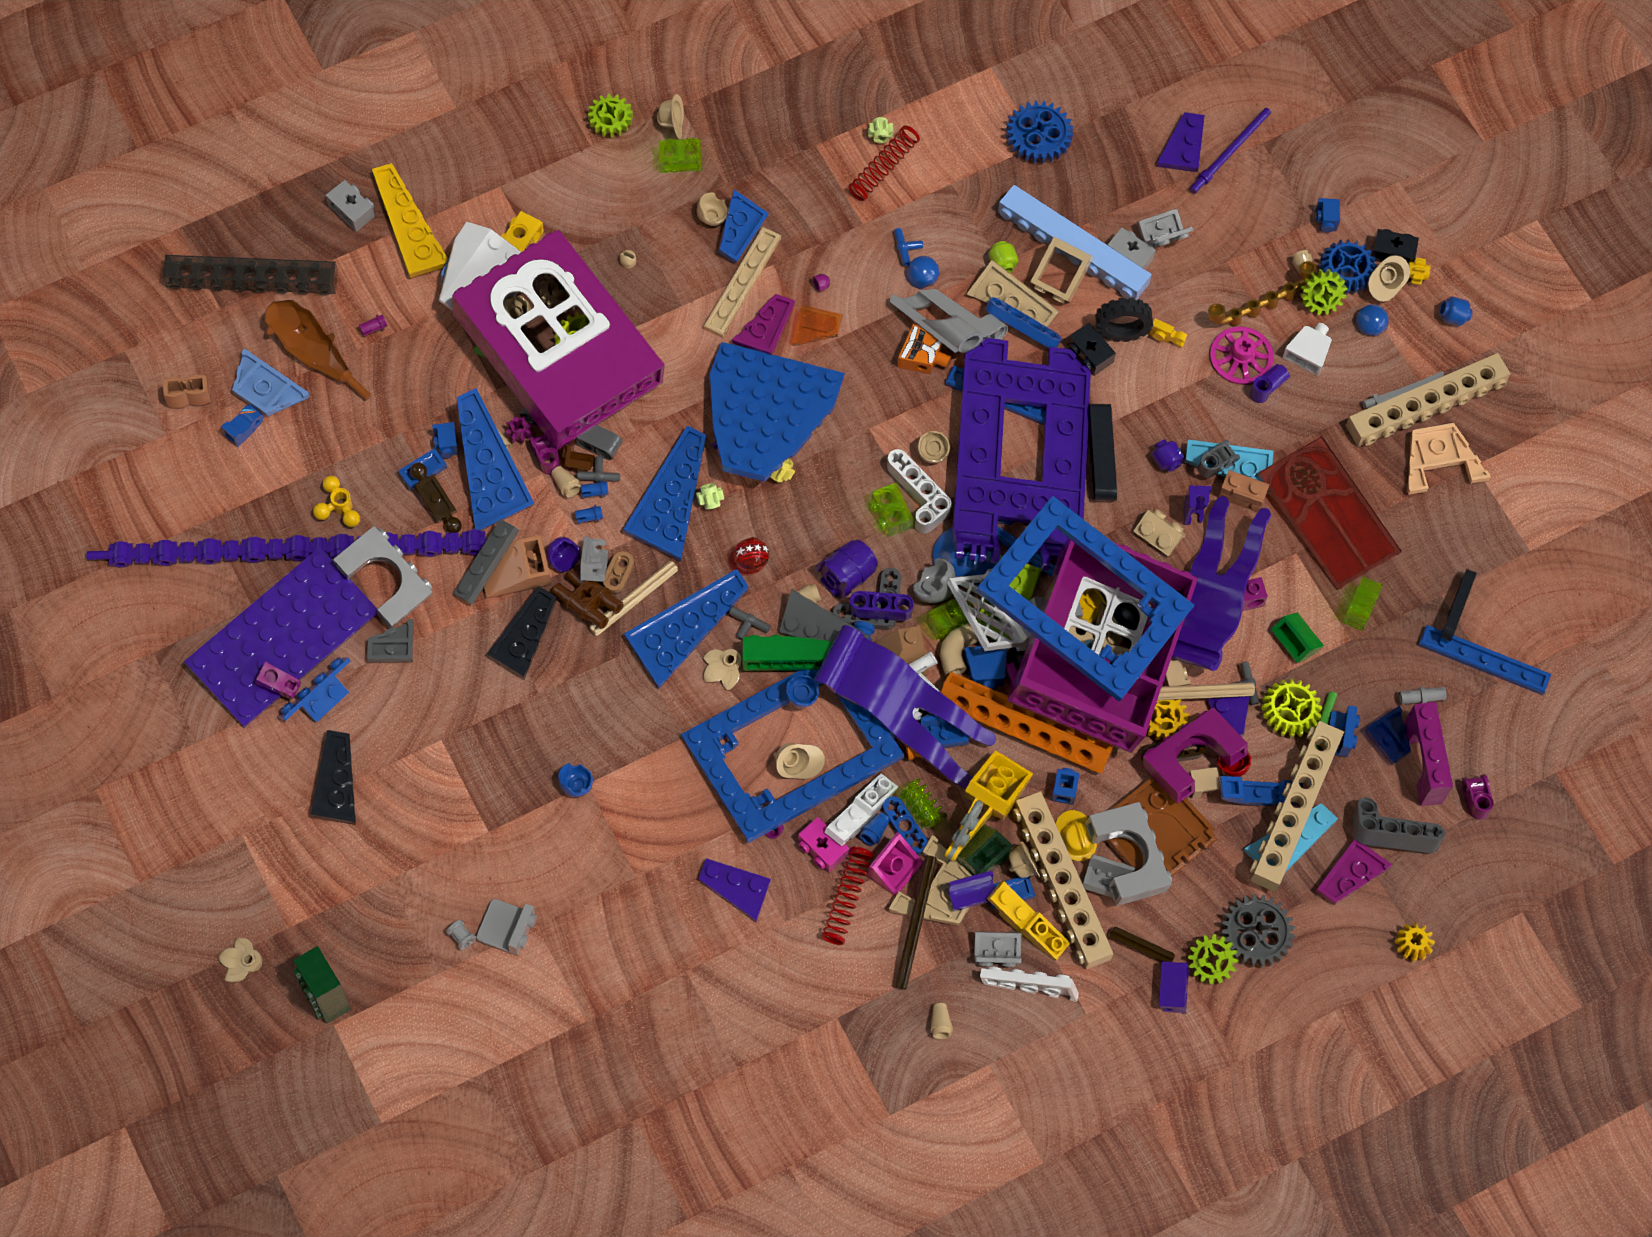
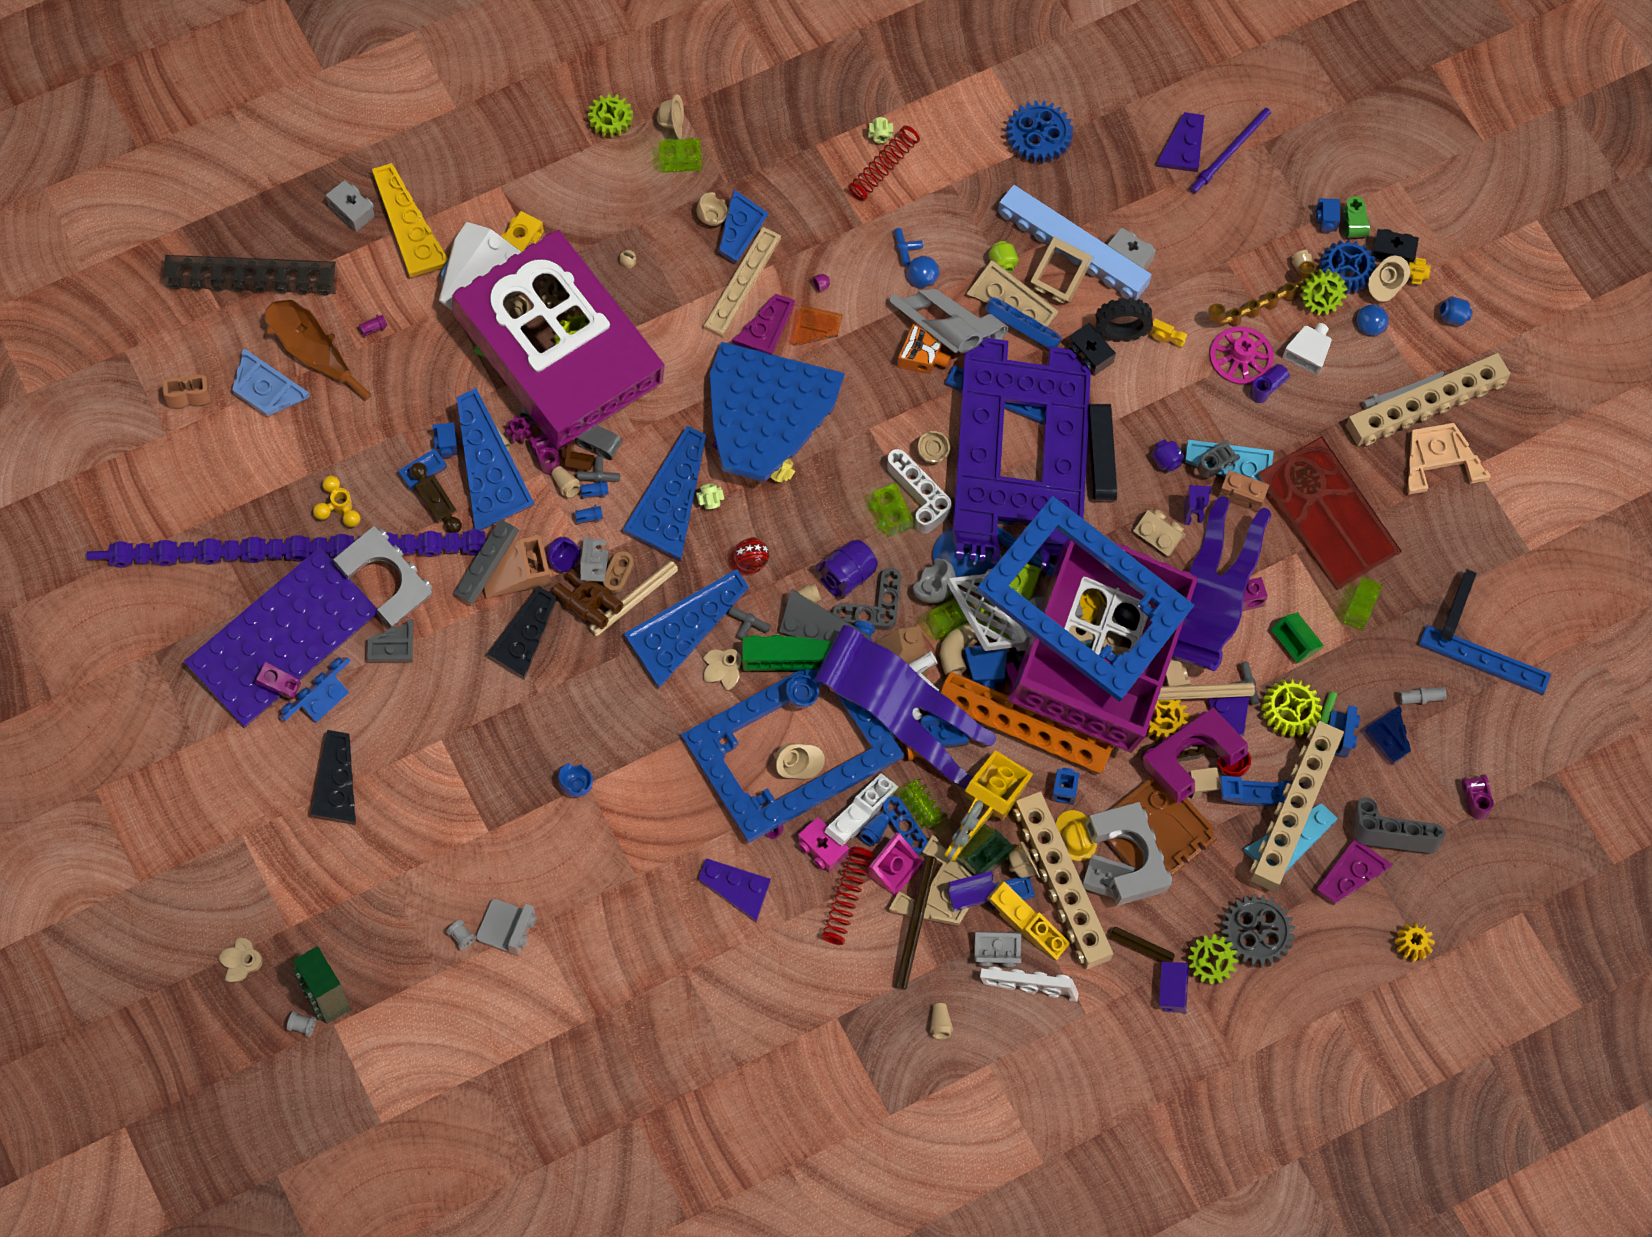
blue leg [221,405,264,447] -> none
dark purple beam [849,591,914,621] -> none
light grey bracket [1137,209,1194,248] -> none
magenta arch [1404,702,1453,806] -> none
none -> light grey bush [287,1010,316,1037]
none -> bright green piece [1343,196,1370,238]

